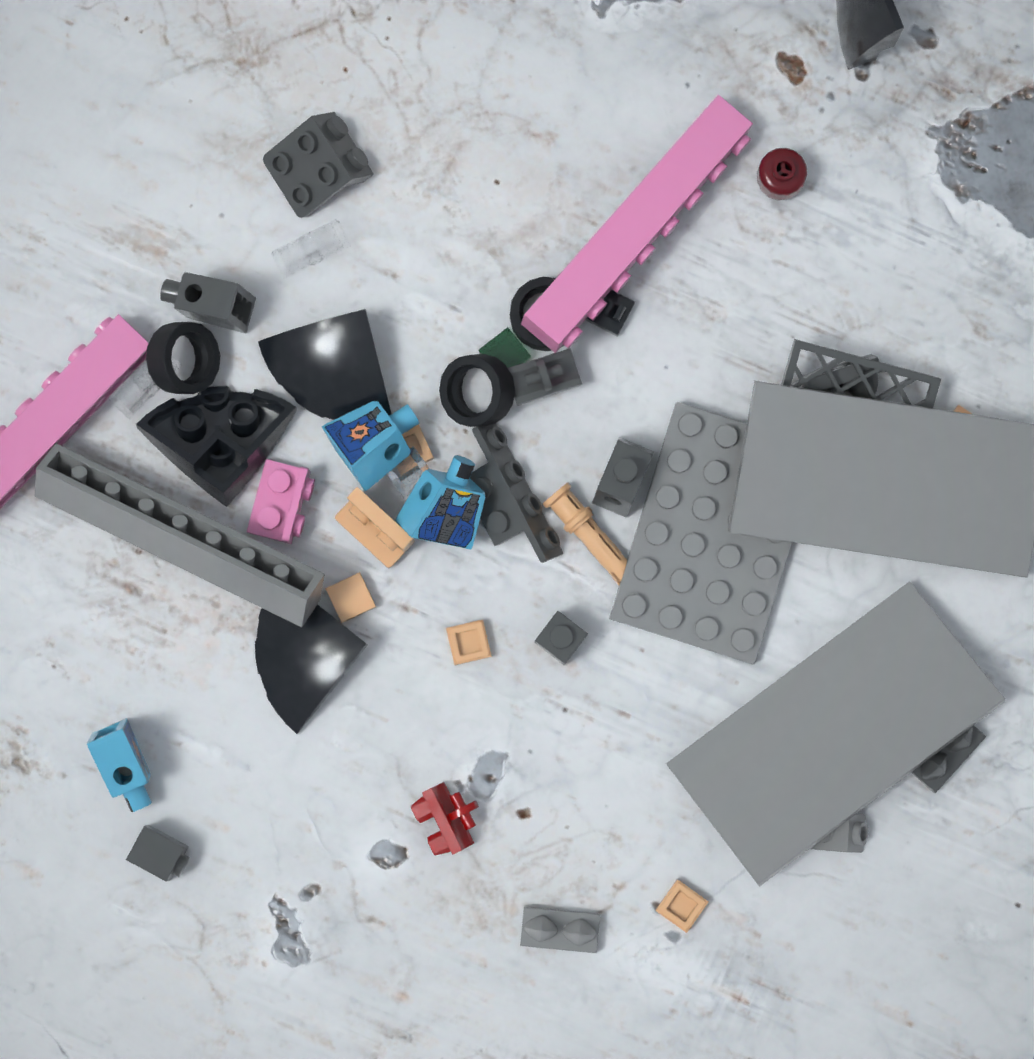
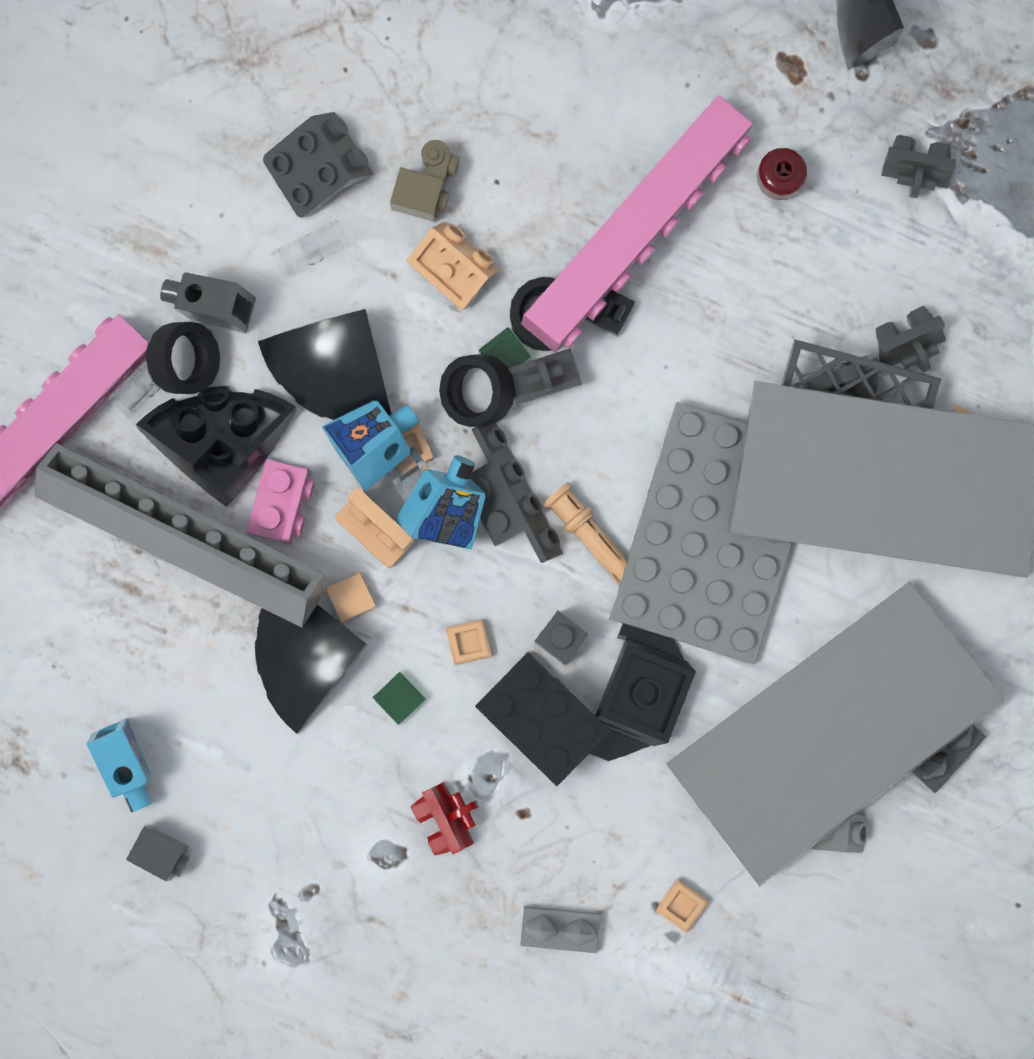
dark grey torso [592,437,654,518] -> none
none -> clear green tile [372,672,426,725]
none -> dark tan brick [390,140,460,222]
none -> light nougat bracket [406,222,499,310]
none -> black bracket [475,652,611,787]
none -> black piece [589,623,696,761]
none -> dark grey hips [875,306,946,373]
none -> dark grey hips [881,135,956,199]

